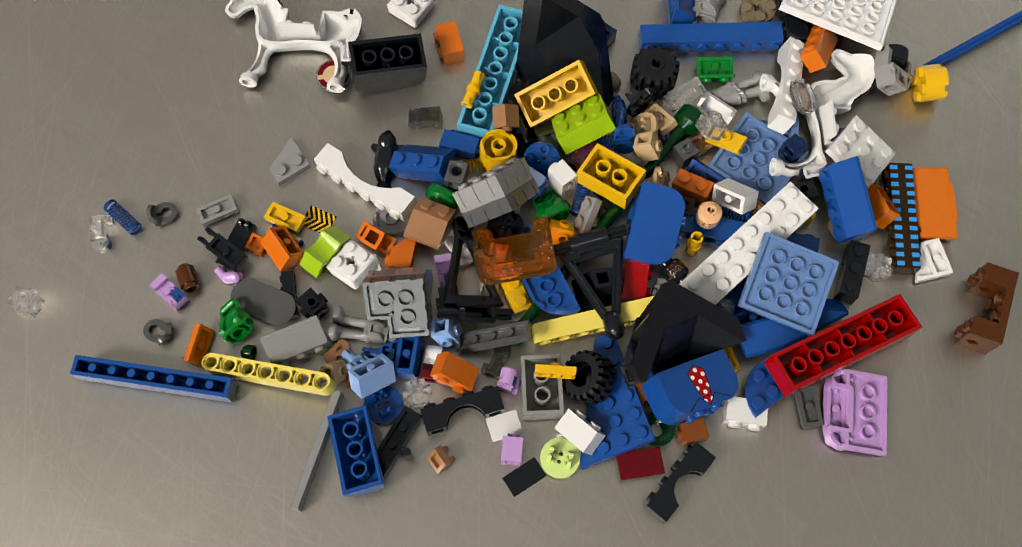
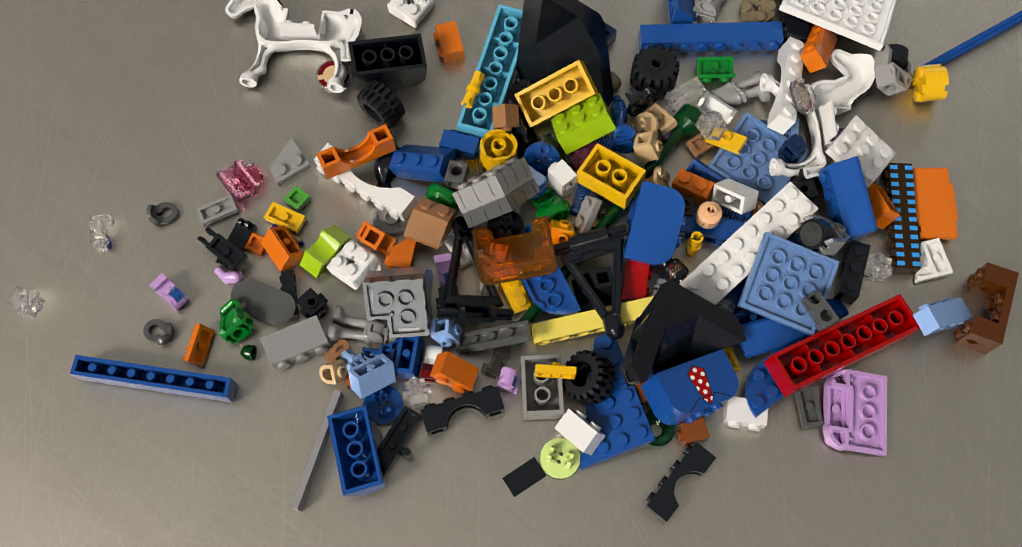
blue piece [104,199,142,235] -> none
reddish brown brick [175,263,200,293] -> none
light yellow beam [202,353,336,396] -> none
sticker [303,205,337,233] -> none
clear smoke leg [408,106,443,130] -> none
medium nougat tile [427,445,456,474] -> none
white sticker [486,410,523,442] -> none
lavender brick [501,433,523,465] -> none
dark red piece [616,447,665,481] -> none
flat silver brick [671,138,699,169] -> none
none -> clear pink slope [216,160,264,202]
none -> bright green plate [283,186,311,212]
none -> orange arch [316,124,396,180]
none -> black tyre [357,80,405,129]
none -> piece [798,215,850,258]
none -> dark grey leg [801,290,840,332]
none -> light blue brick [913,297,972,336]

